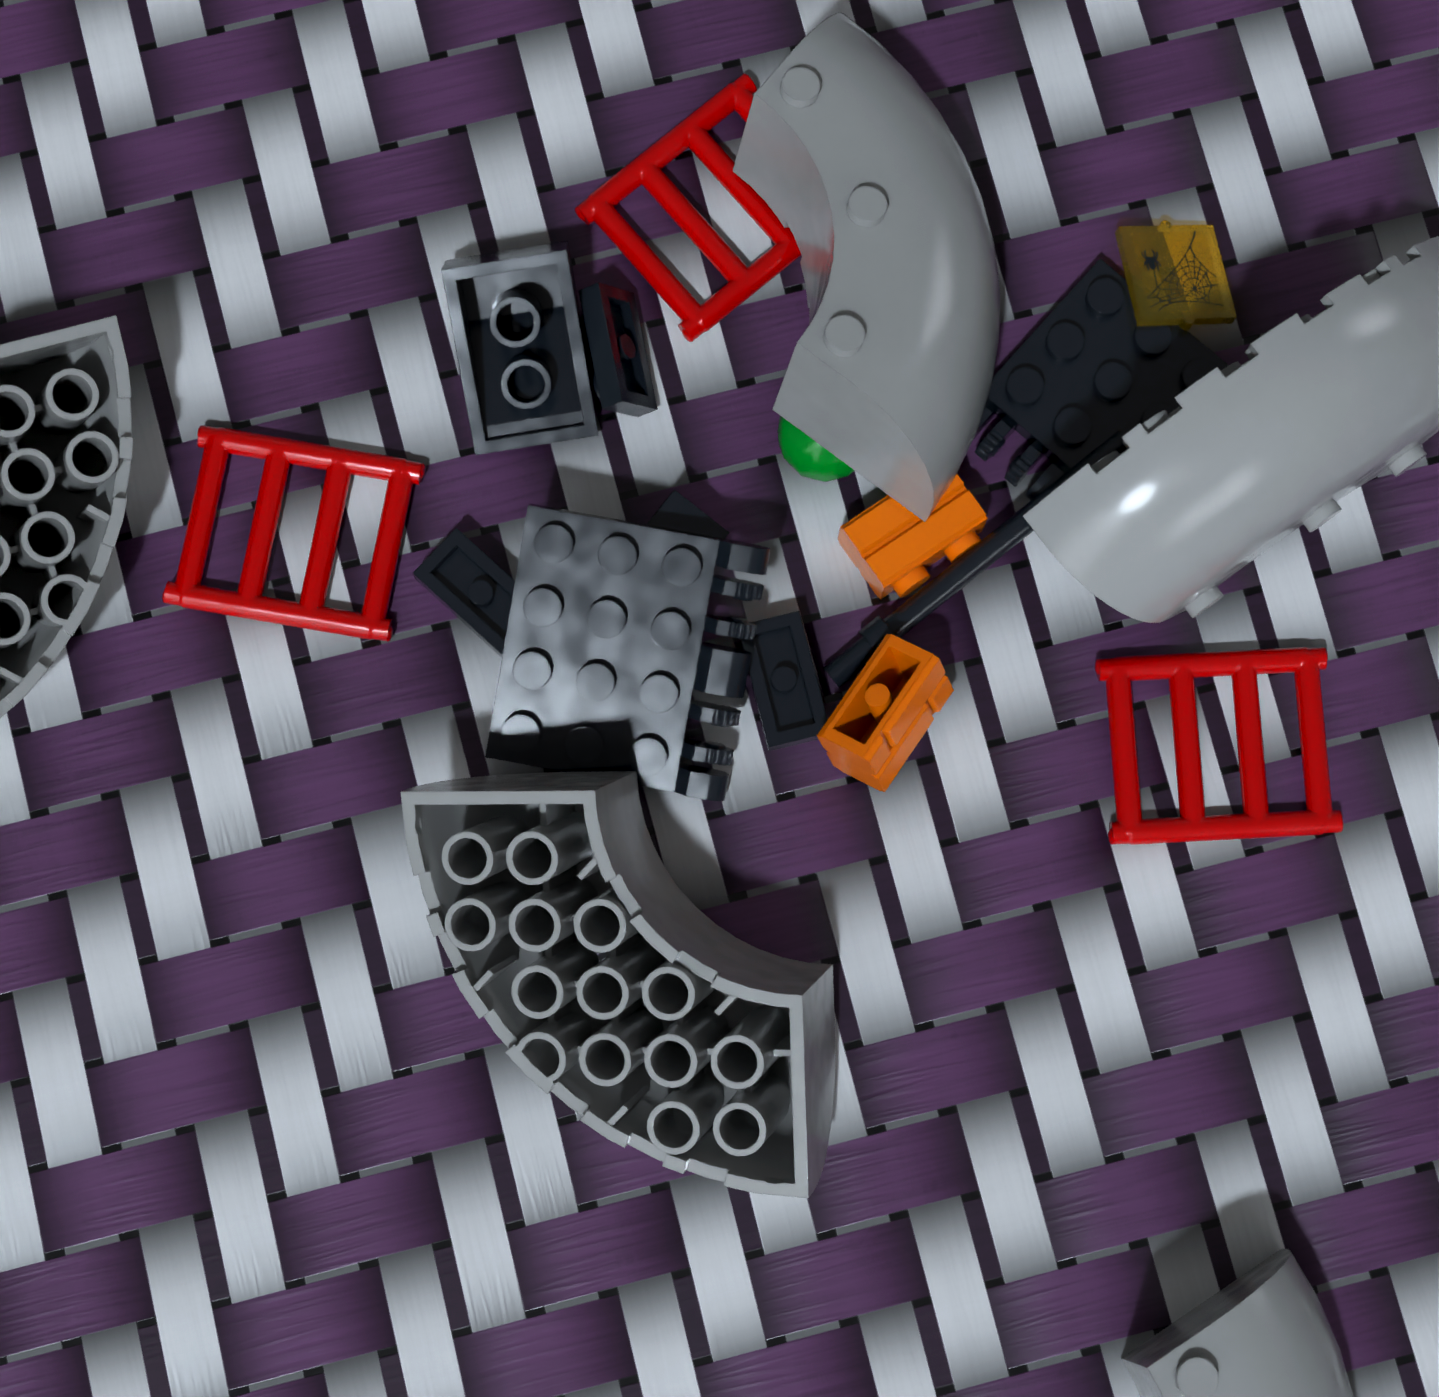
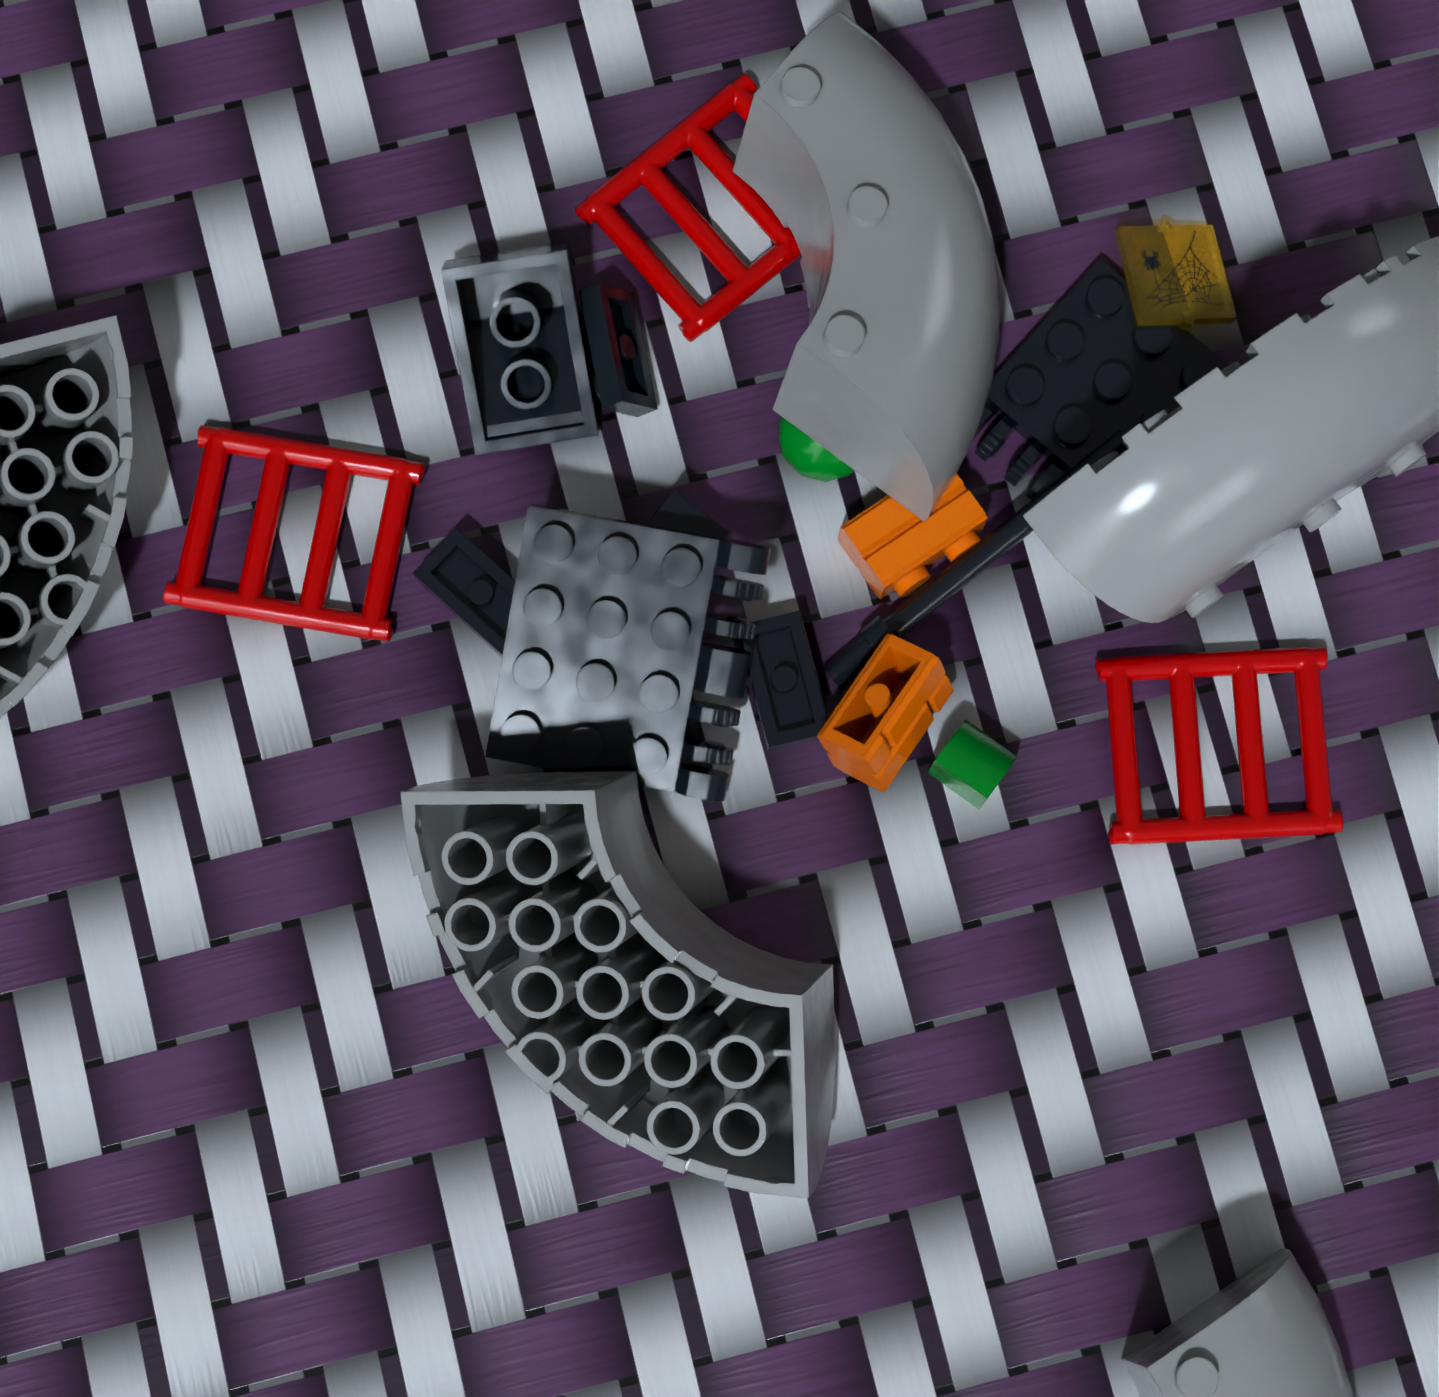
none -> green brick [928,720,1018,810]

